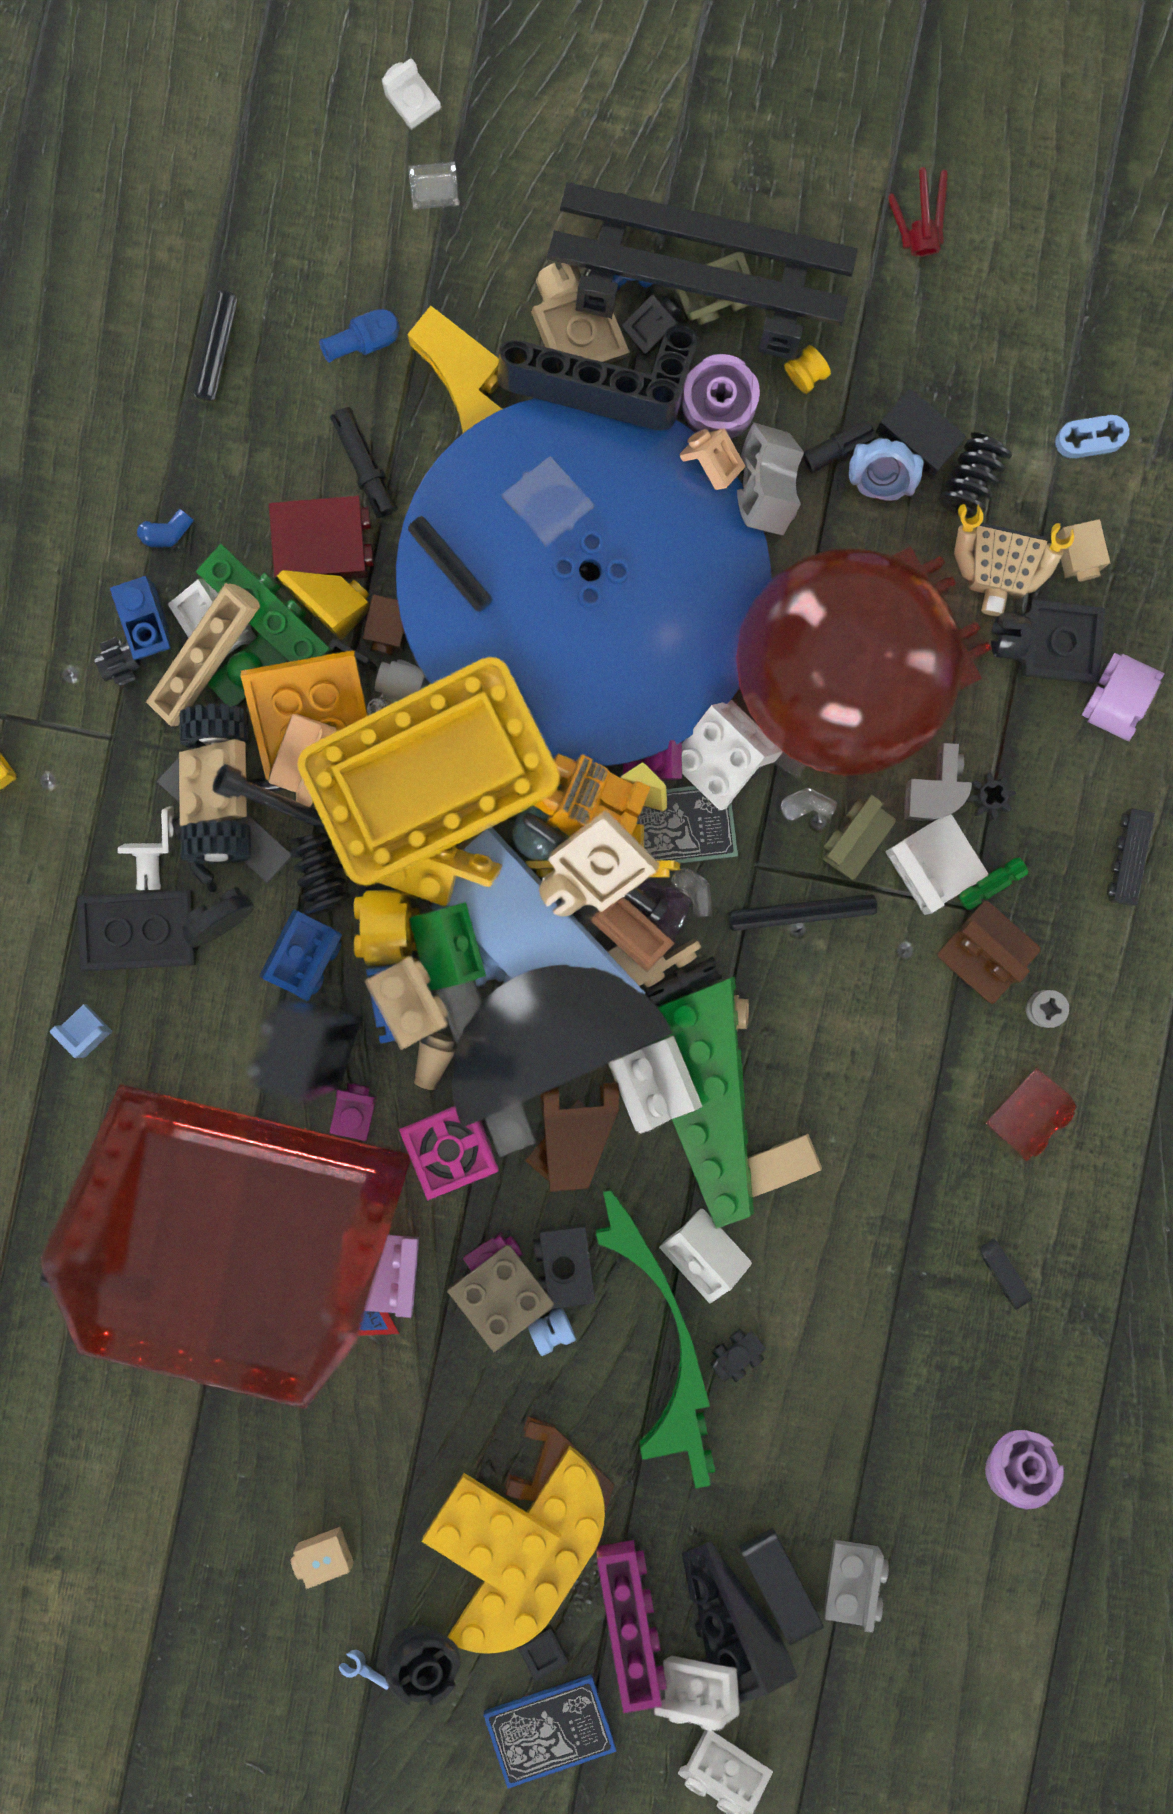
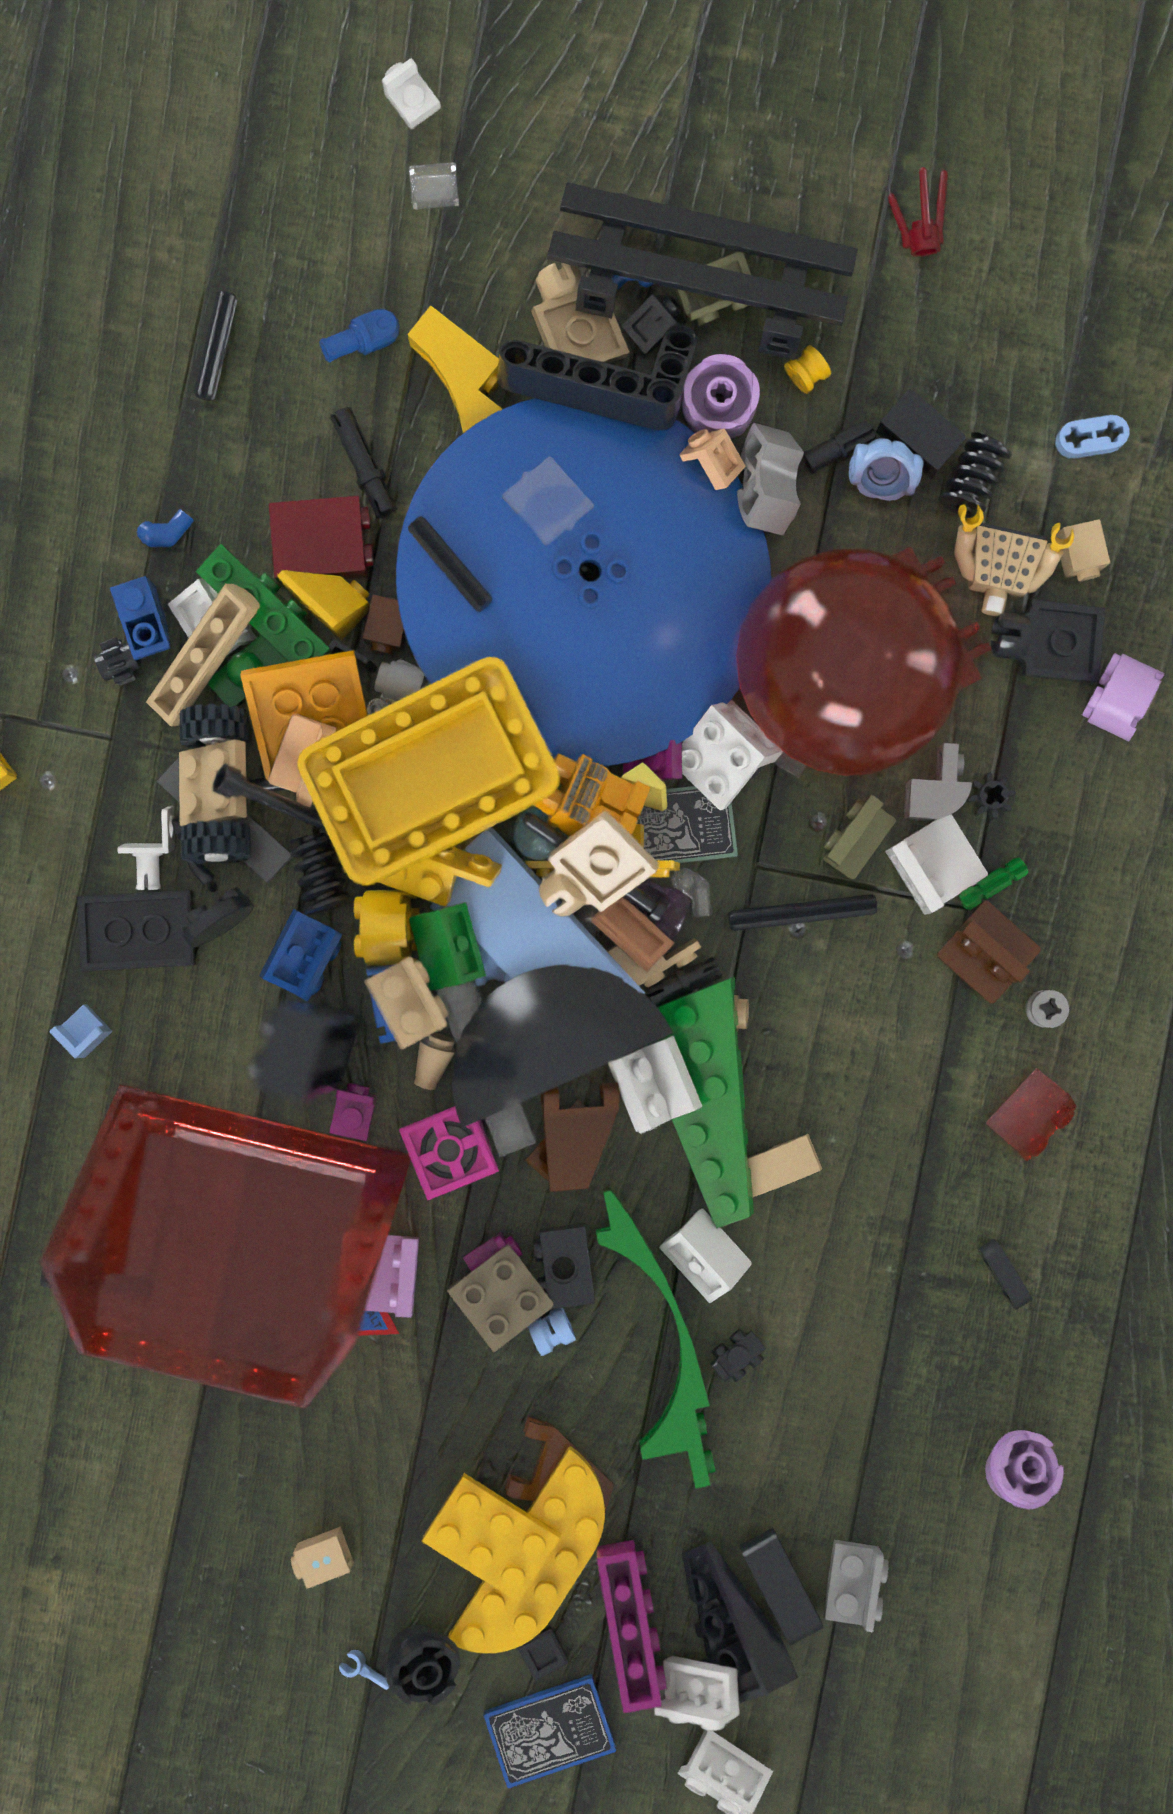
clear arm [781,788,838,820] -> none
black piece [1107,808,1155,906] -> none

